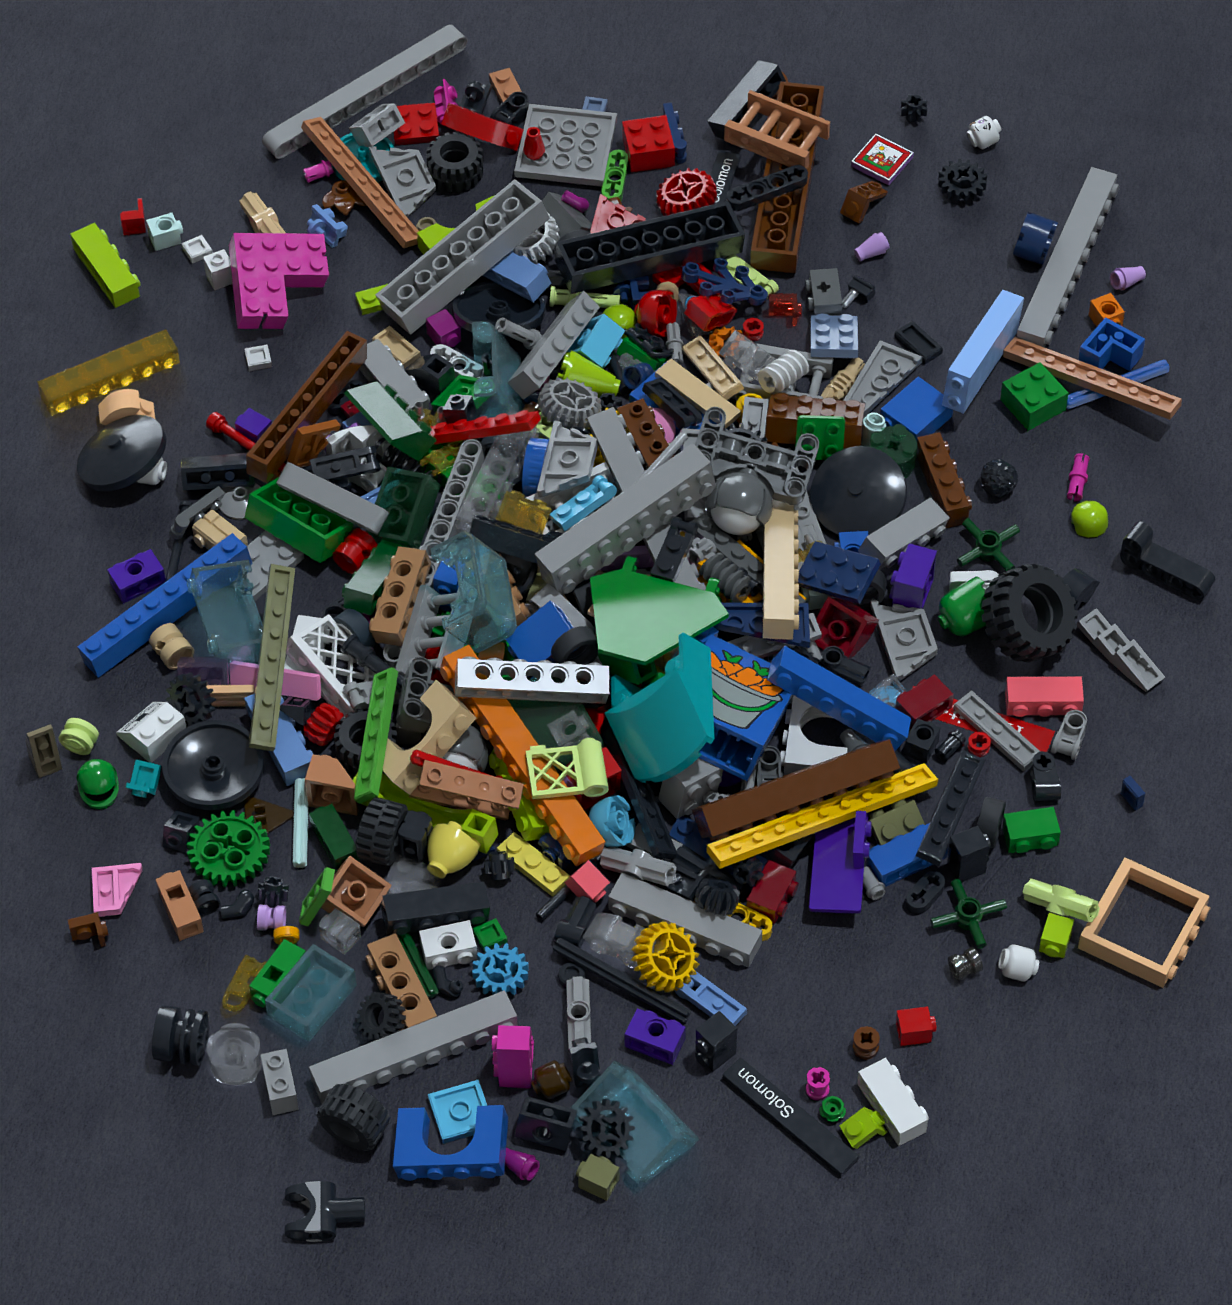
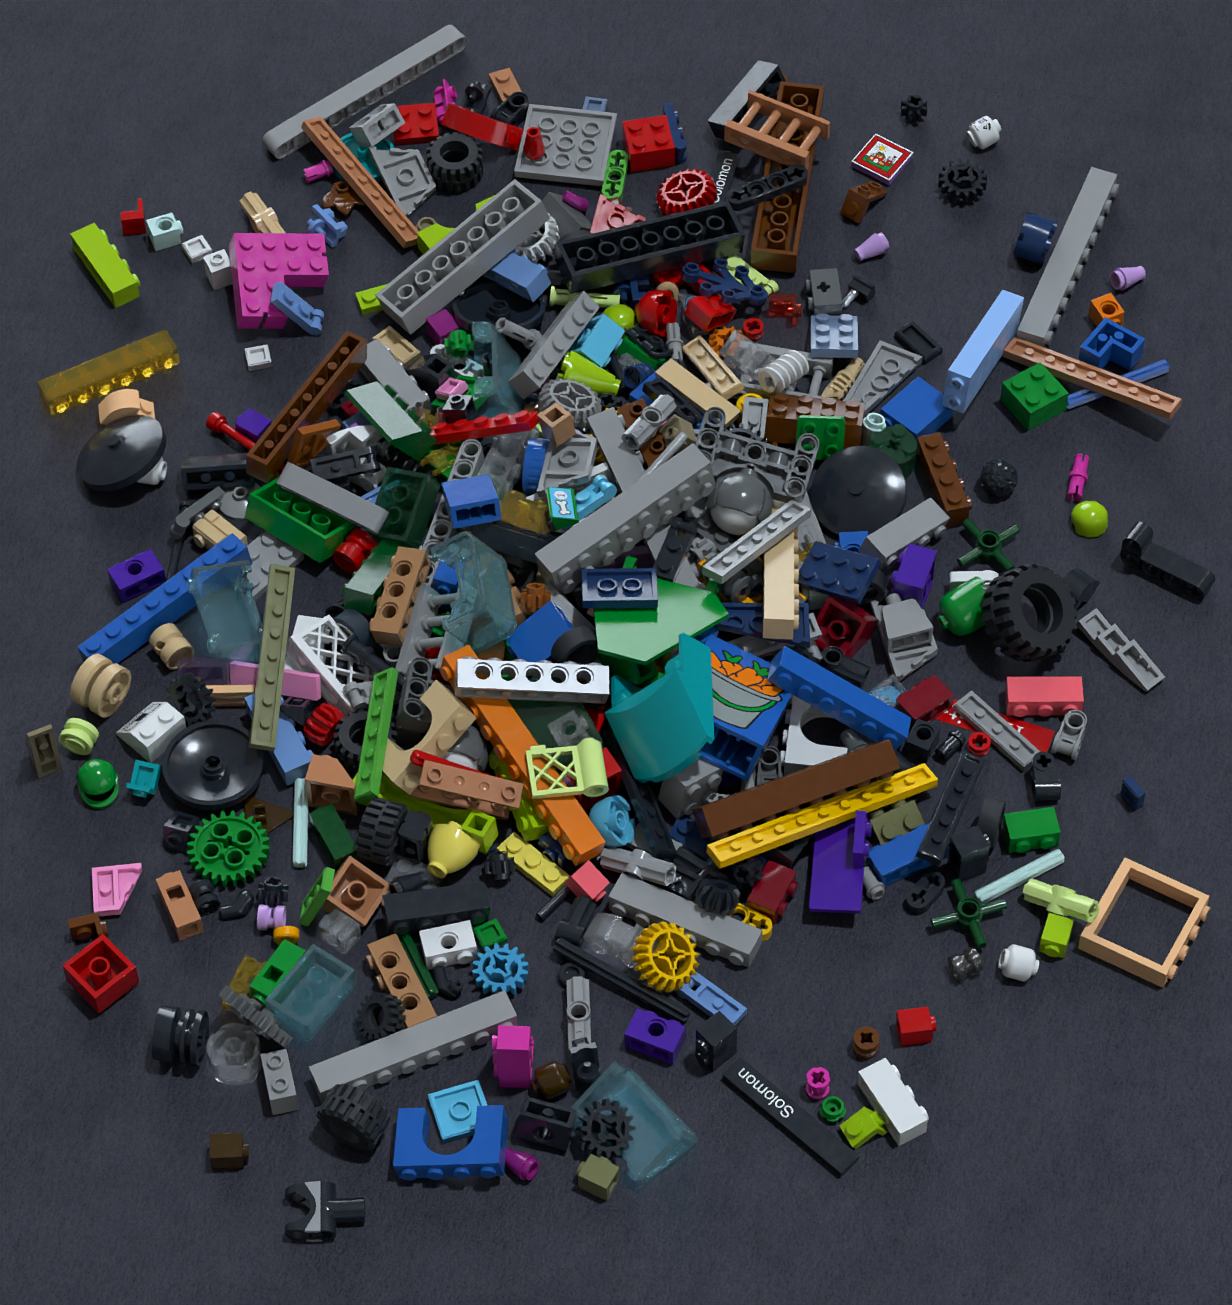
none -> red brick [62,934,139,1013]
none -> tan wheel [70,653,131,718]
none -> dark brown brick [210,1133,250,1170]
none -> dark grey gear [219,985,293,1048]
none -> medium blue plate [271,281,324,336]
none -> black cone [388,870,428,894]
none -> bright pink tile [435,378,469,401]
none -> blue brick [441,474,502,529]
none -> green gear [444,330,473,359]
none -> dark orange gear [520,583,551,612]
none -> medium nougat brick [537,402,576,447]
none -> slope [546,487,579,530]
none -> dark blue plate [582,568,658,609]
none -> light grey piece [621,394,677,450]
none -> dark tan brick [658,414,696,455]
none -> light grey plate [702,500,811,584]
none -> light grey torso [881,593,933,653]
none -> light aqua axle [974,849,1065,905]

